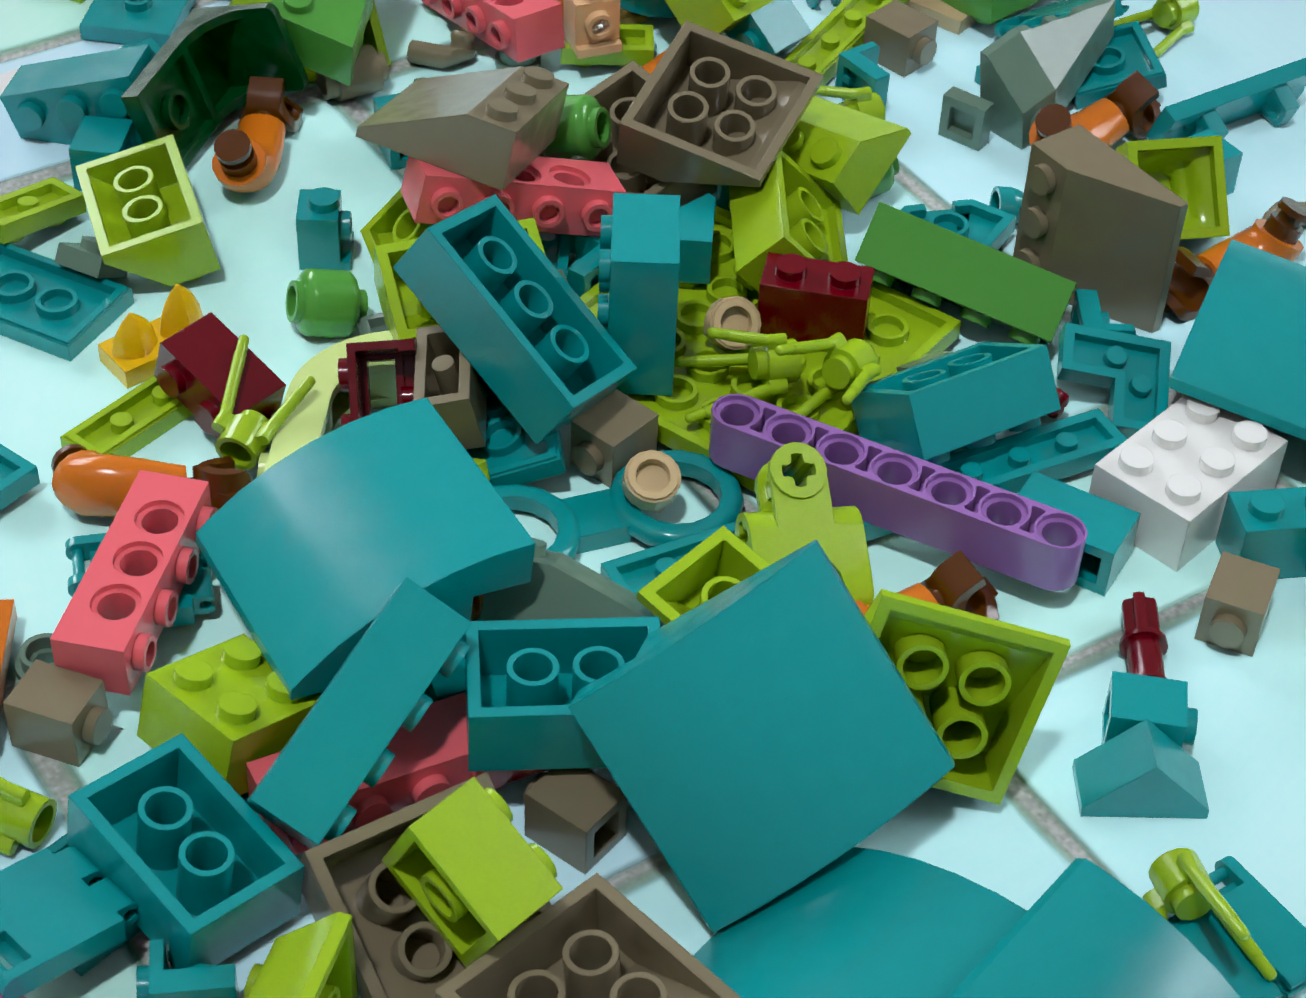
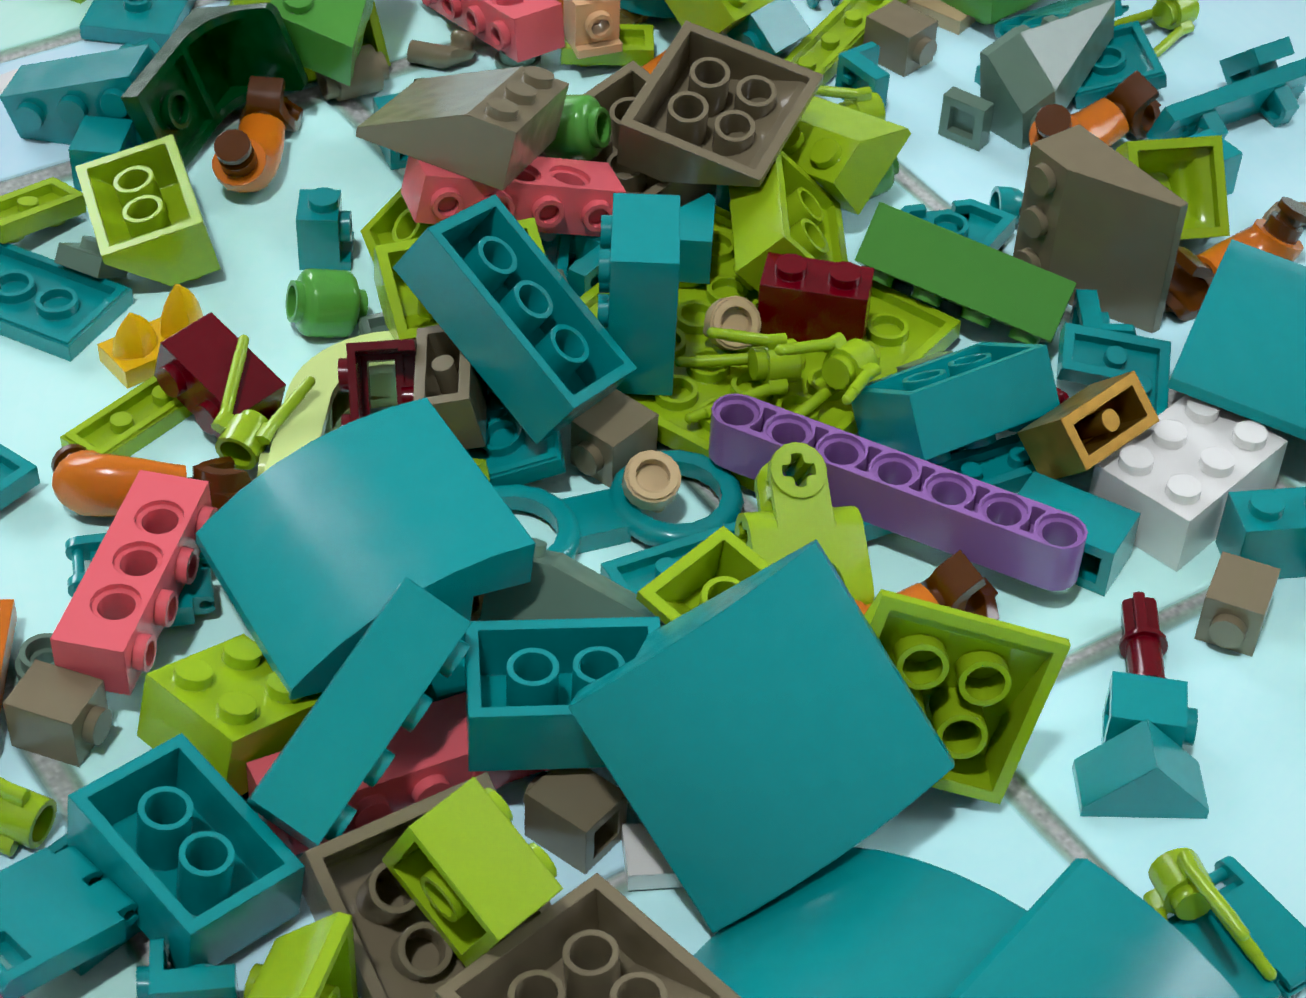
none -> white tile [621,823,683,891]
none -> pearl gold brick [1017,370,1160,479]
none -> teal bracket [1219,36,1295,85]

